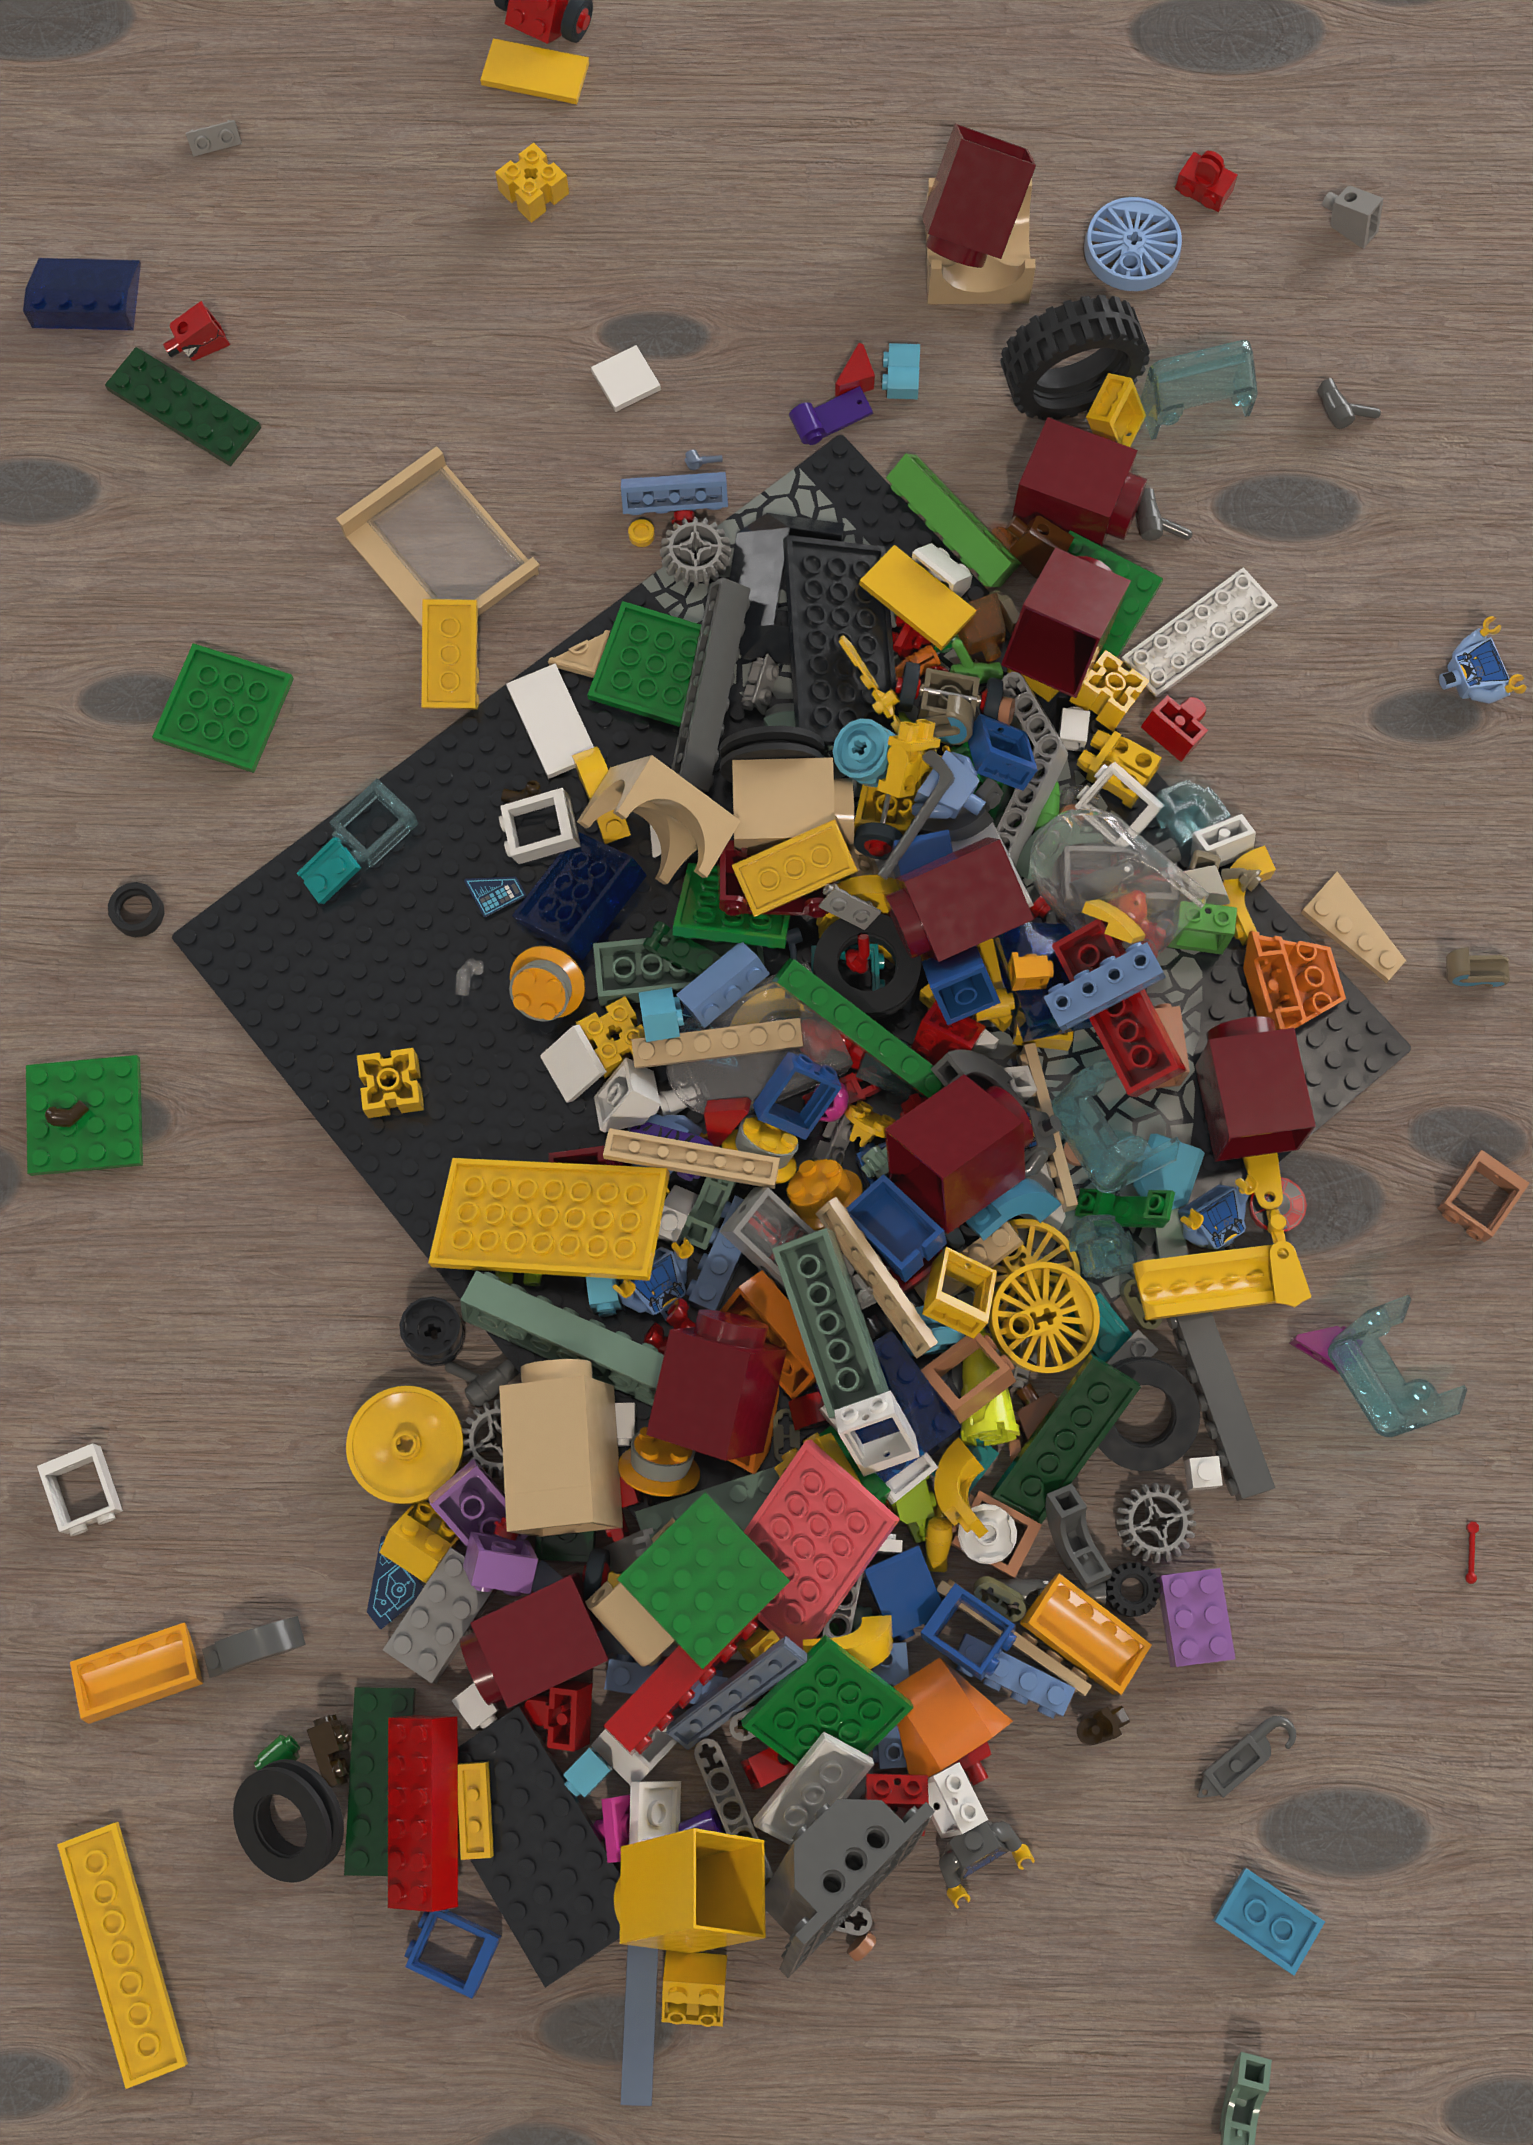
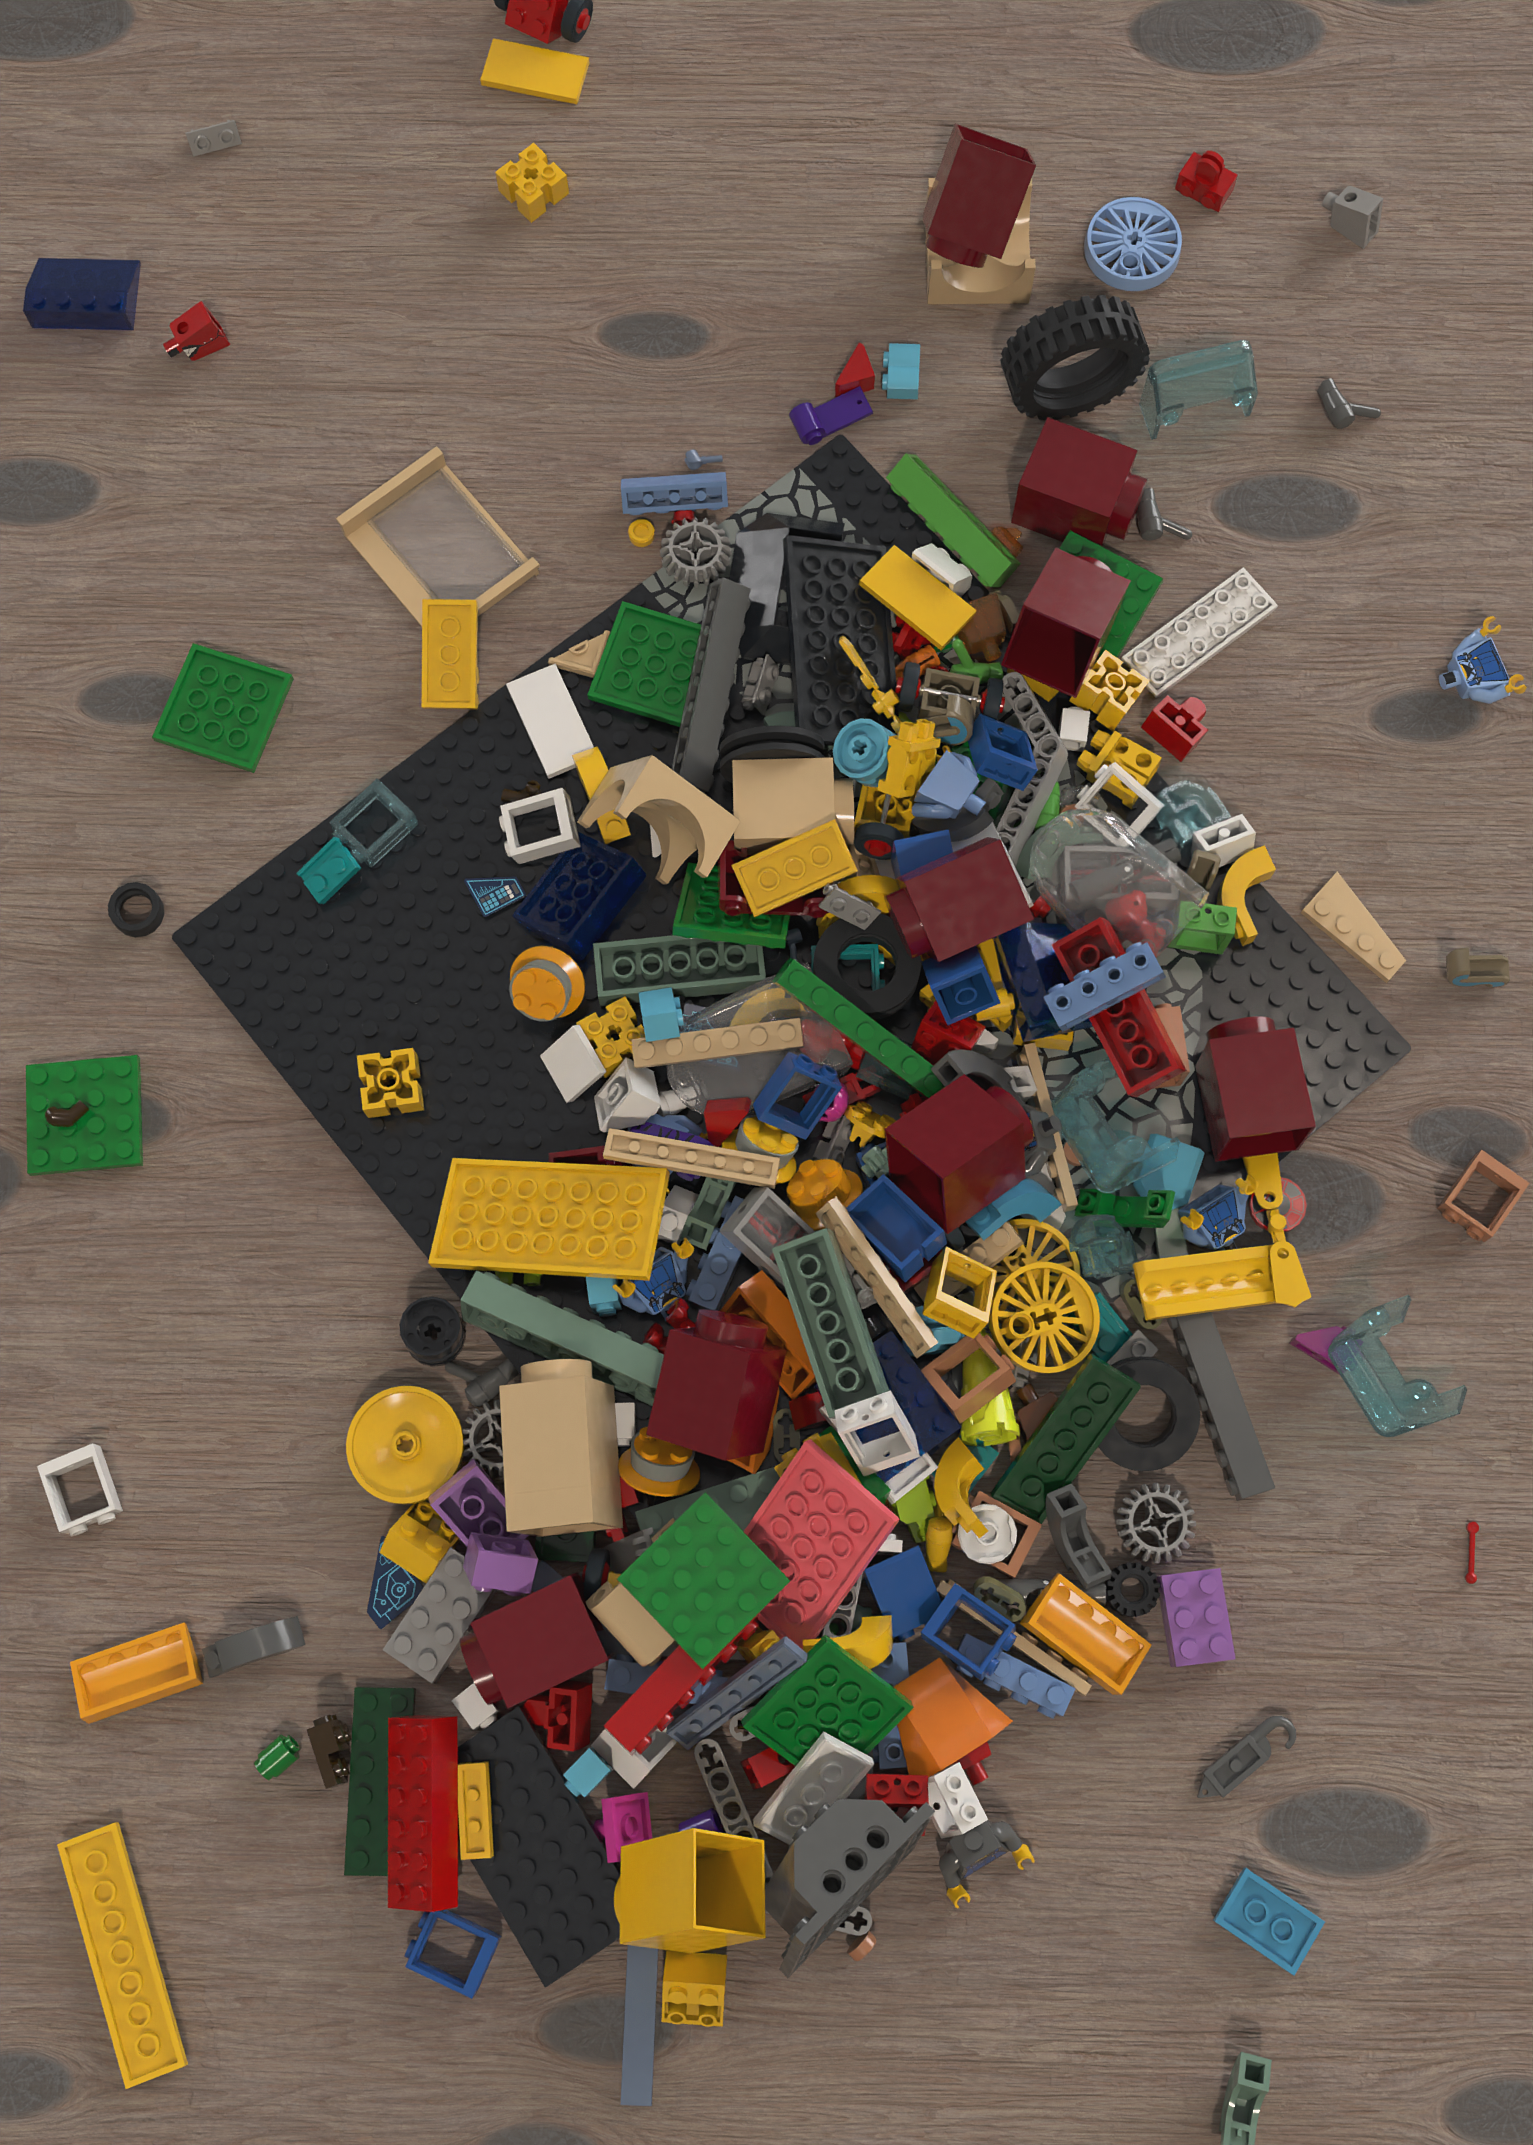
dark green plate [105,347,261,467] -> none
black tyre [233,1759,344,1883] -> none
clear arm [455,958,484,996] -> none
red plate [493,1517,518,1541] -> none
white tile [591,345,661,412] -> none
white plate [629,1781,681,1844] -> none
dark green plate [643,921,722,977] -> none
medium blue brick [676,942,769,1028] -> none
red plate [845,934,870,973] -> none
dark grey piece [877,750,955,880] -> none
nougat tile [998,697,1015,725] -> none
reddish brown torso [1006,516,1074,579] -> none
light orange brick [1008,952,1054,991] -> none
dark brown hips [1077,1705,1130,1746] -> none
yellow slope [1082,899,1145,944] -> none
yellow window [1086,373,1146,447] -> none
white sticker [1172,865,1230,905] -> none
white brick [1184,1456,1223,1491] -> none
dark tan plate [1221,868,1262,892] -> none
orange wedge [1243,931,1346,1030] -> none

